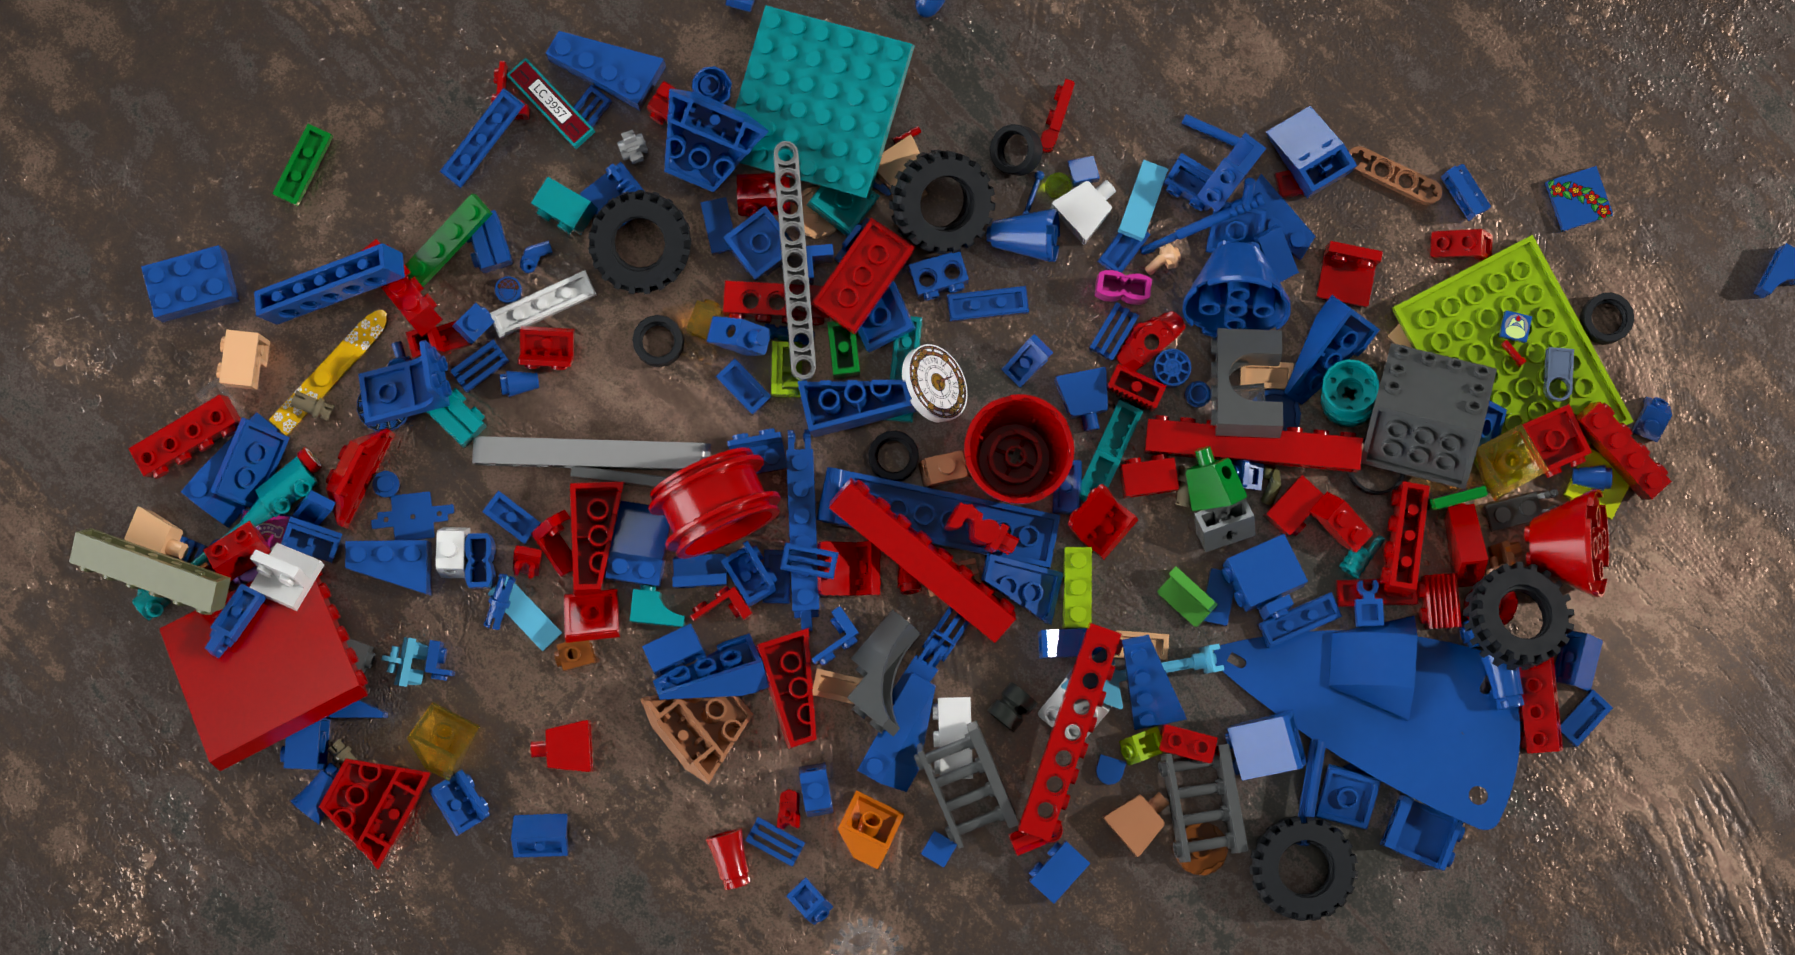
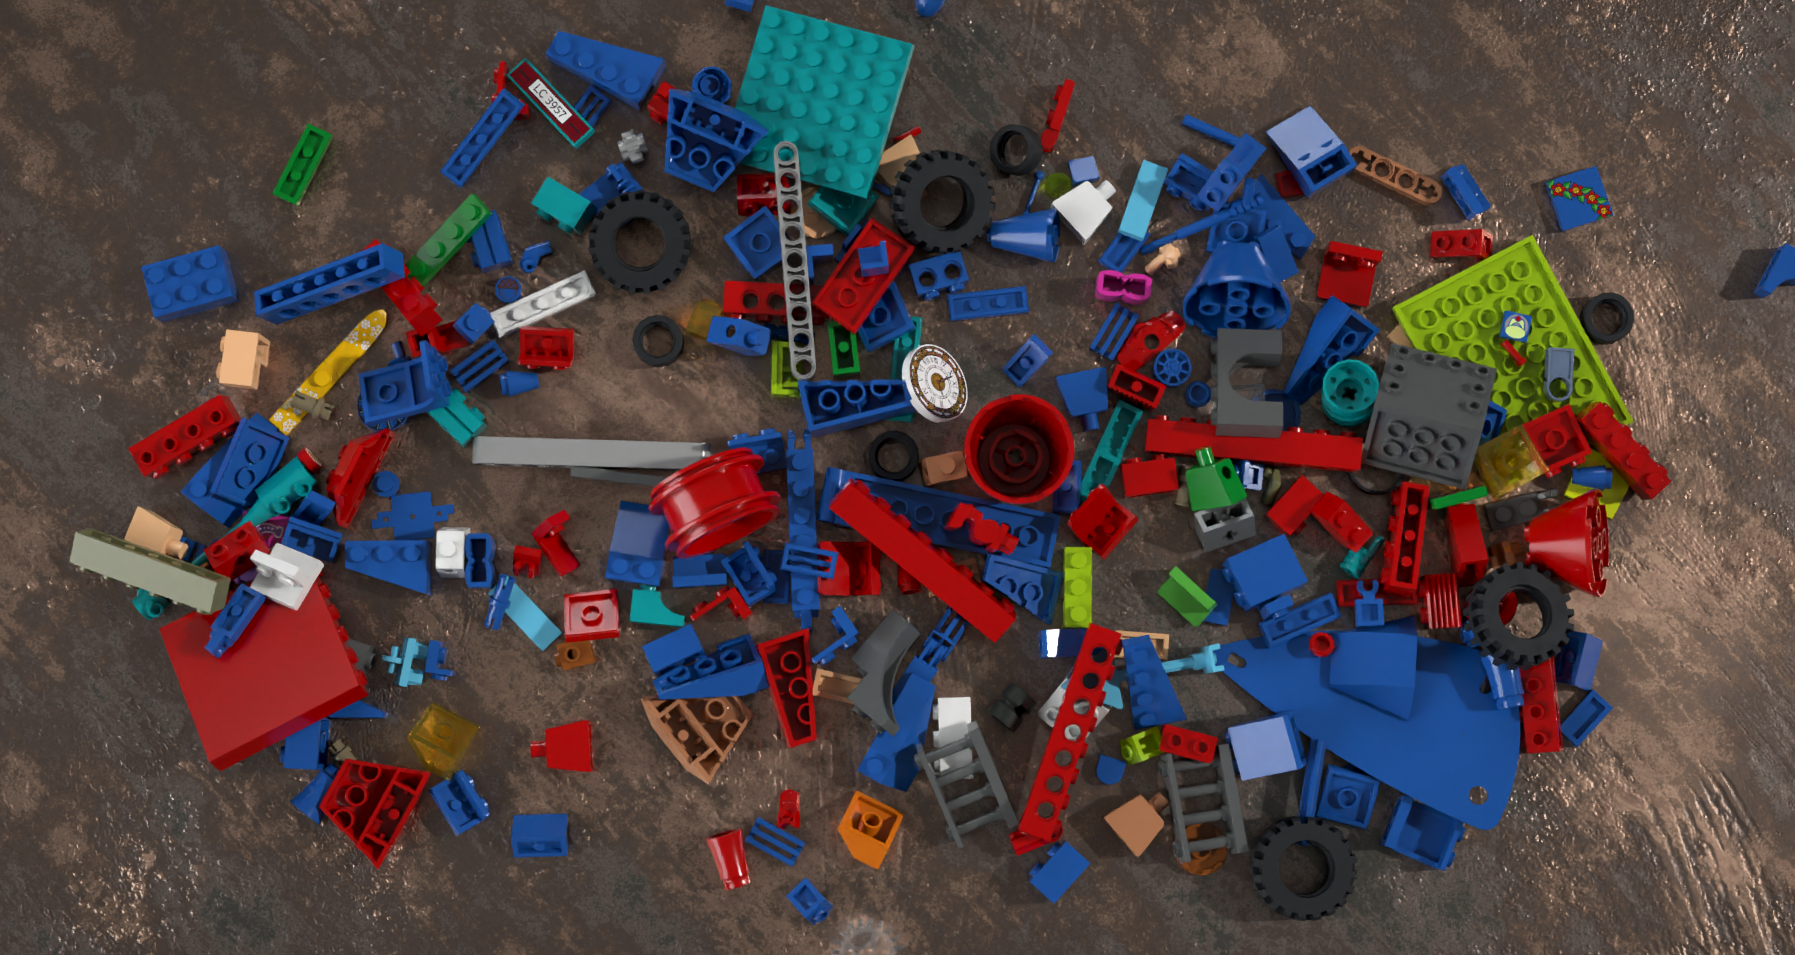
blue plate [482,490,541,545] -> none
red wedge [570,482,624,595] -> none
blue tile [700,197,733,255] -> none
blue tile [716,359,772,415] -> none
blue torso [799,762,834,818] -> none
blue tile [921,830,957,867] -> none
light nougat tile [1239,362,1294,390] -> none
blue bracket [1632,397,1672,443] -> none
none -> blue panel [858,240,889,277]
none -> red piece [1309,632,1335,657]

